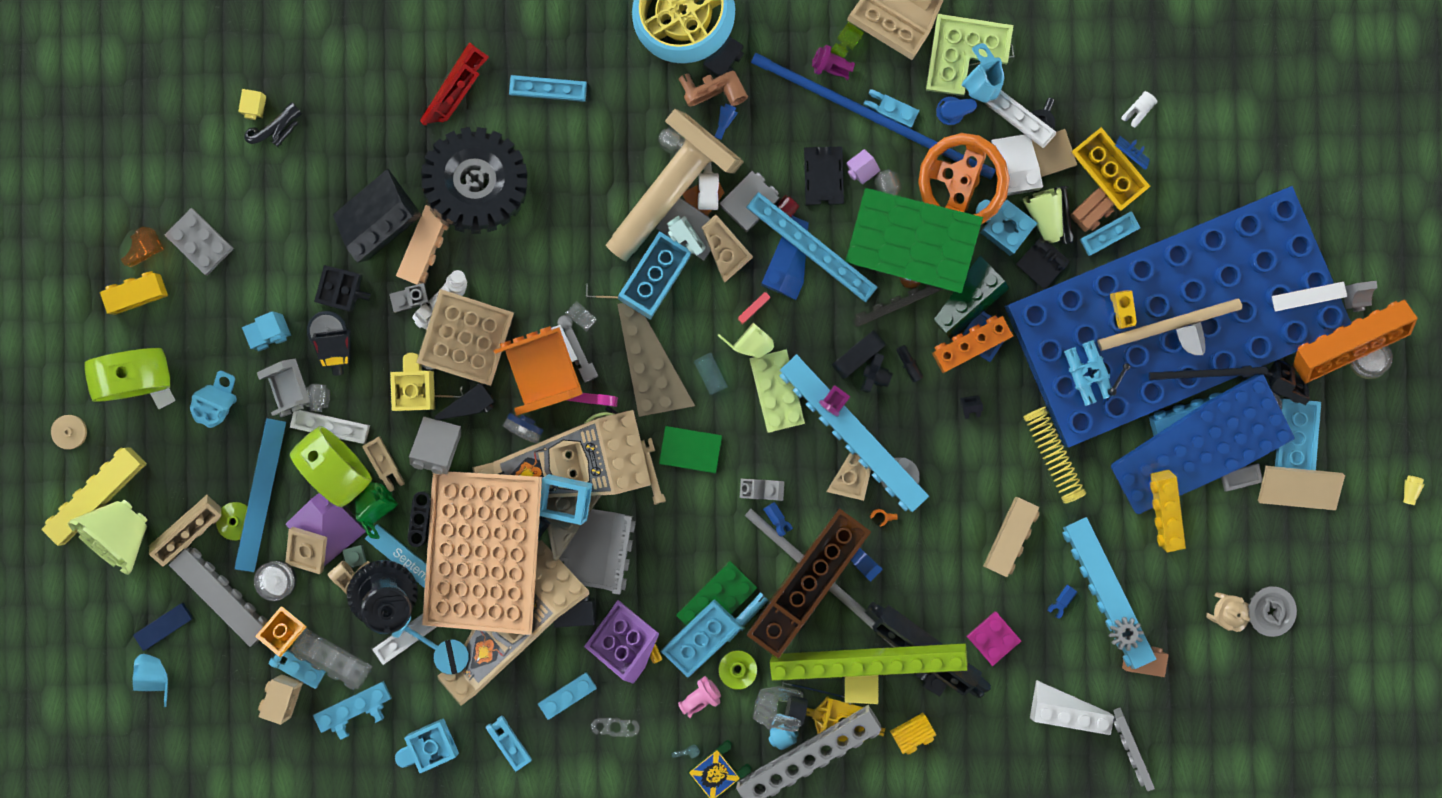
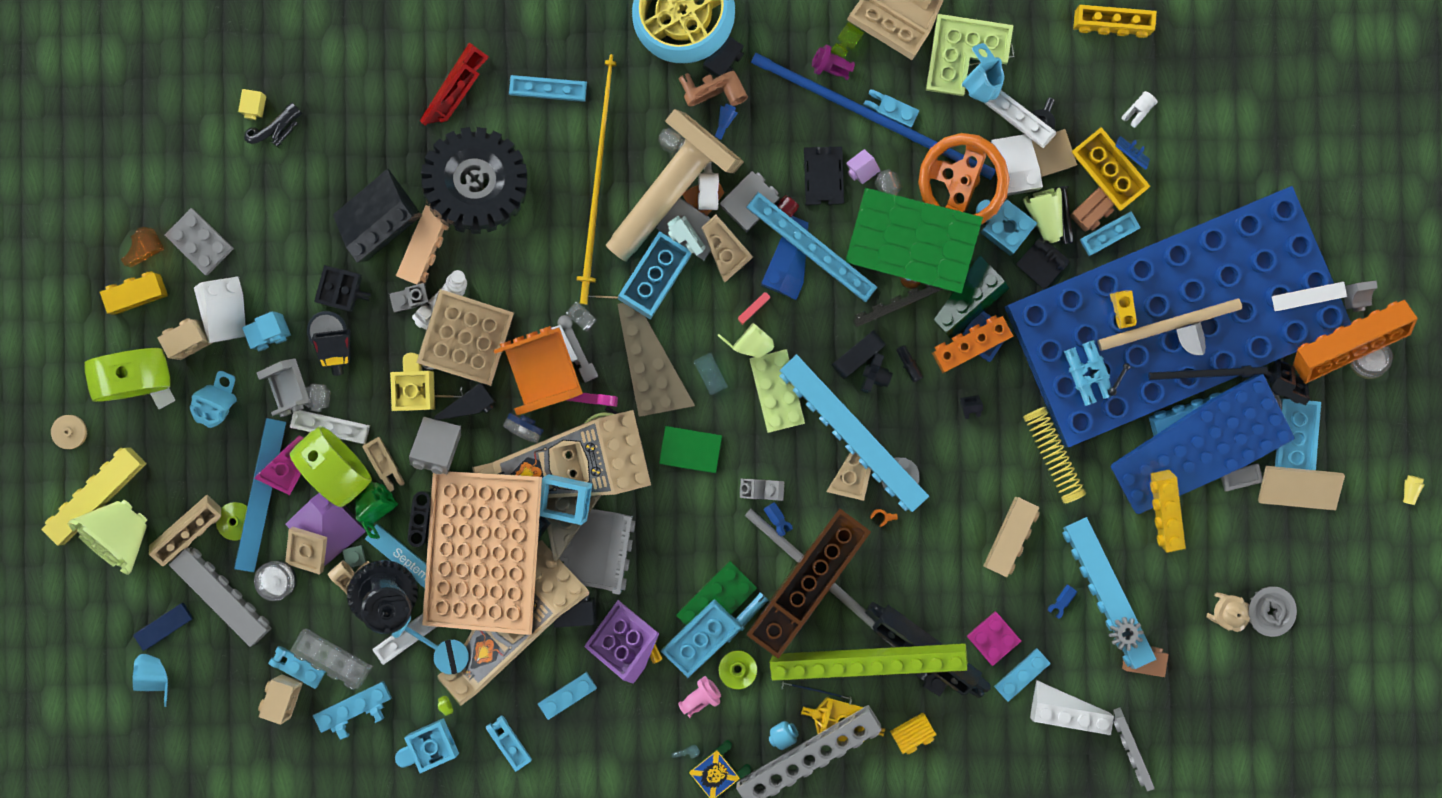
light orange slope [255,606,307,658] -> none
clear piece [591,718,640,737] -> none
tan hinge [641,438,666,505] -> none
clear piece [753,686,807,732] -> none
magenta tile [819,385,850,417] -> none
light yellow sticker [845,675,878,704] -> none
blue leg [851,548,883,582] -> none
blue piece [936,97,977,125] -> none
none -> tan brick [157,318,212,360]
none -> white slope [194,277,245,343]
none -> dark pink wing [254,435,304,495]
none -> lime tile [438,695,453,716]
none -> yellow piece [577,54,616,305]
none -> medium azure plate [994,648,1051,702]
none -> yellow brick [1073,5,1157,38]

